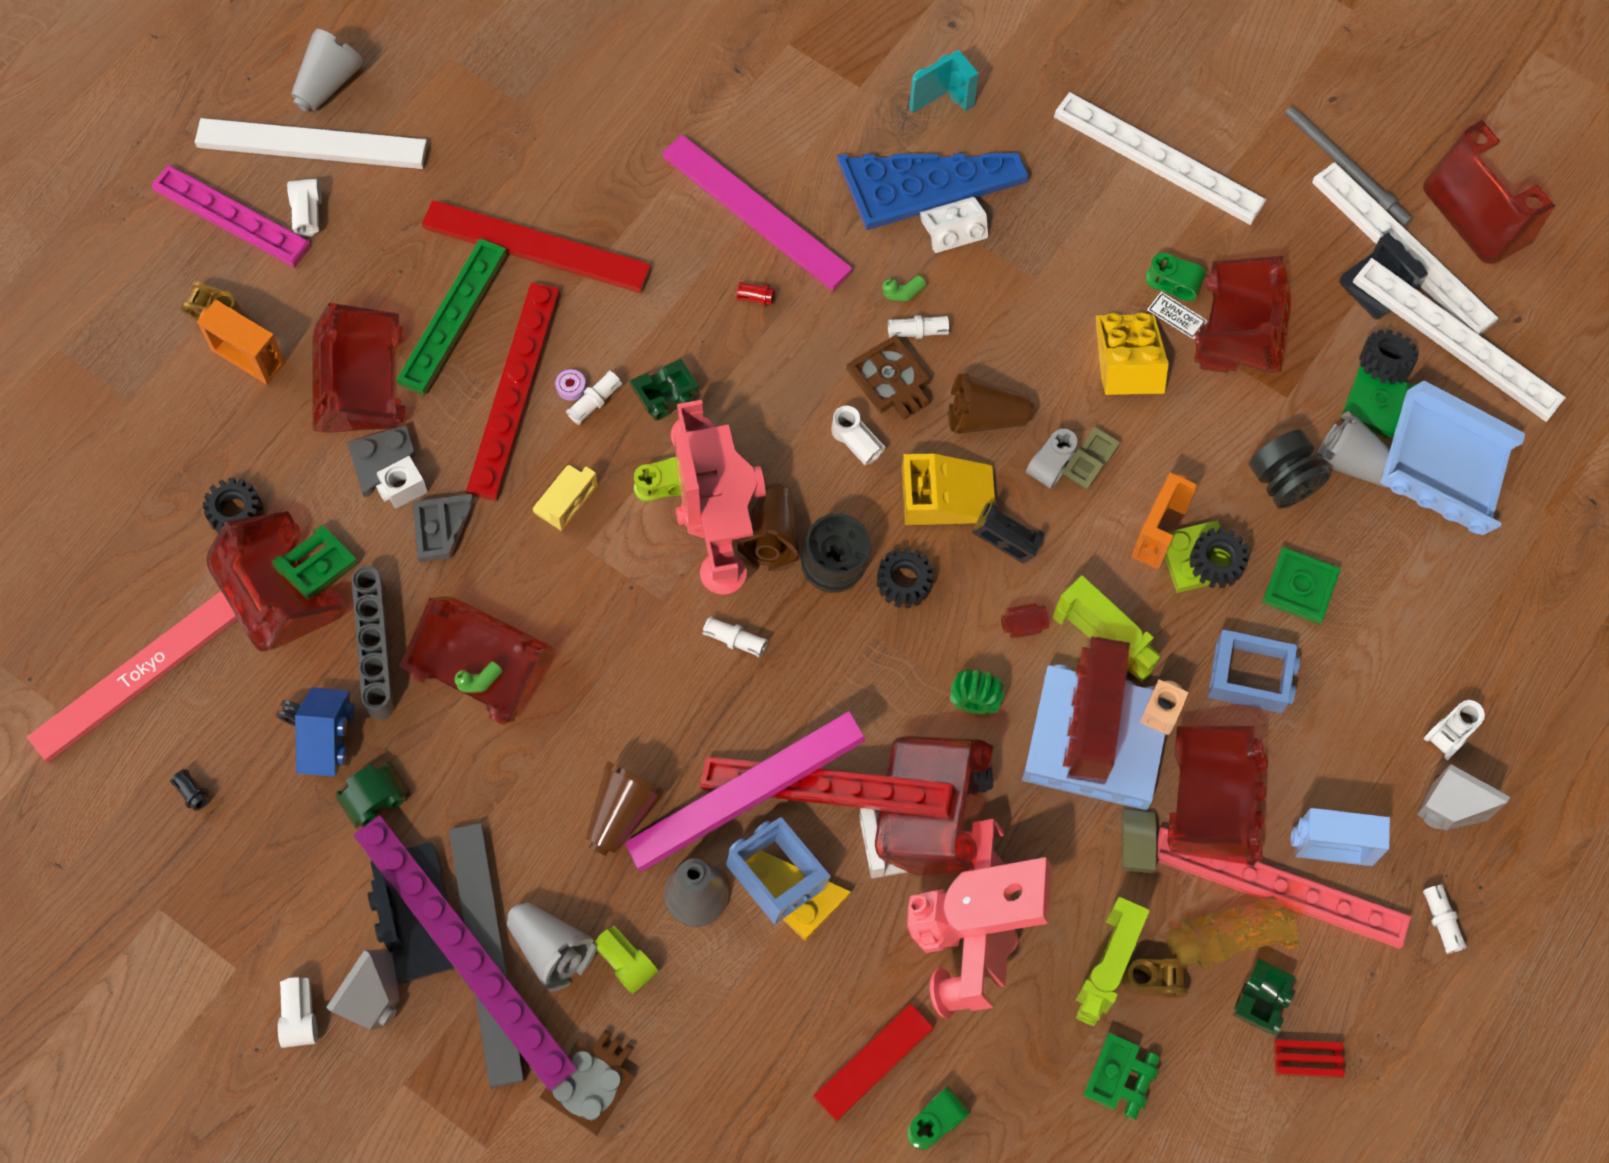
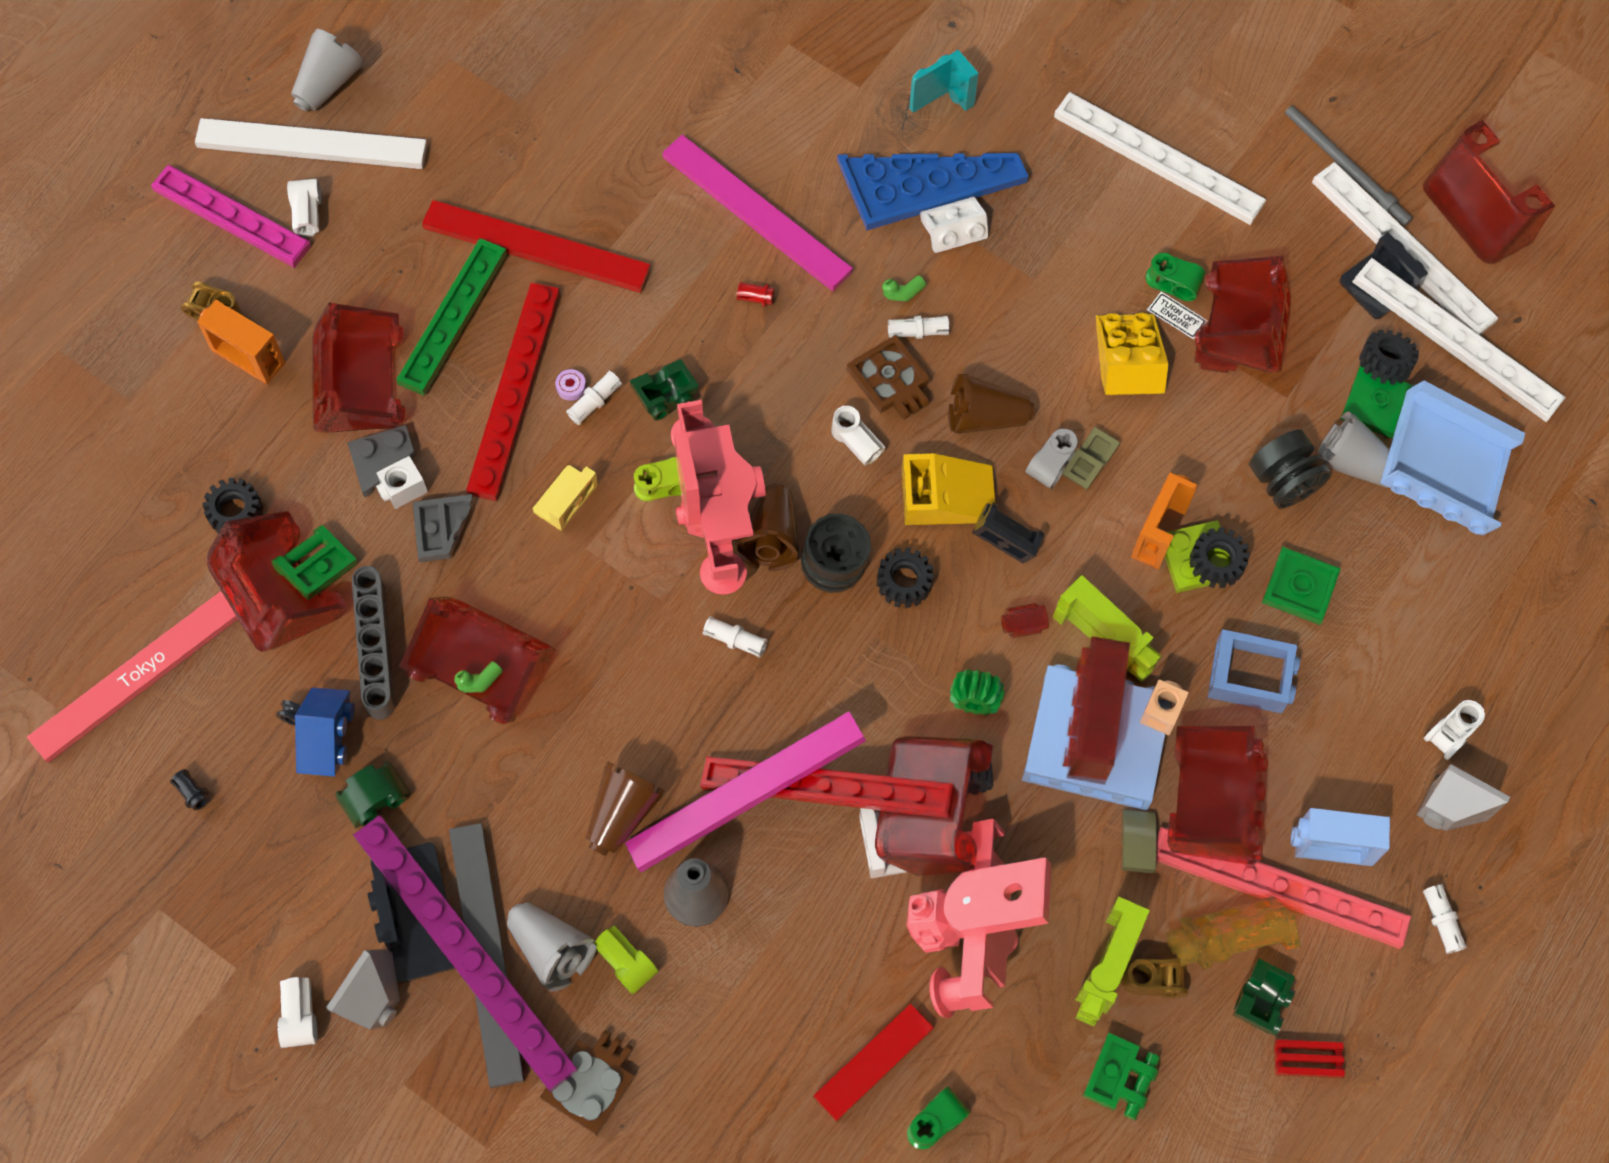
medium blue window [726,817,831,925] -> none
yellow wing [745,850,851,941] -> none

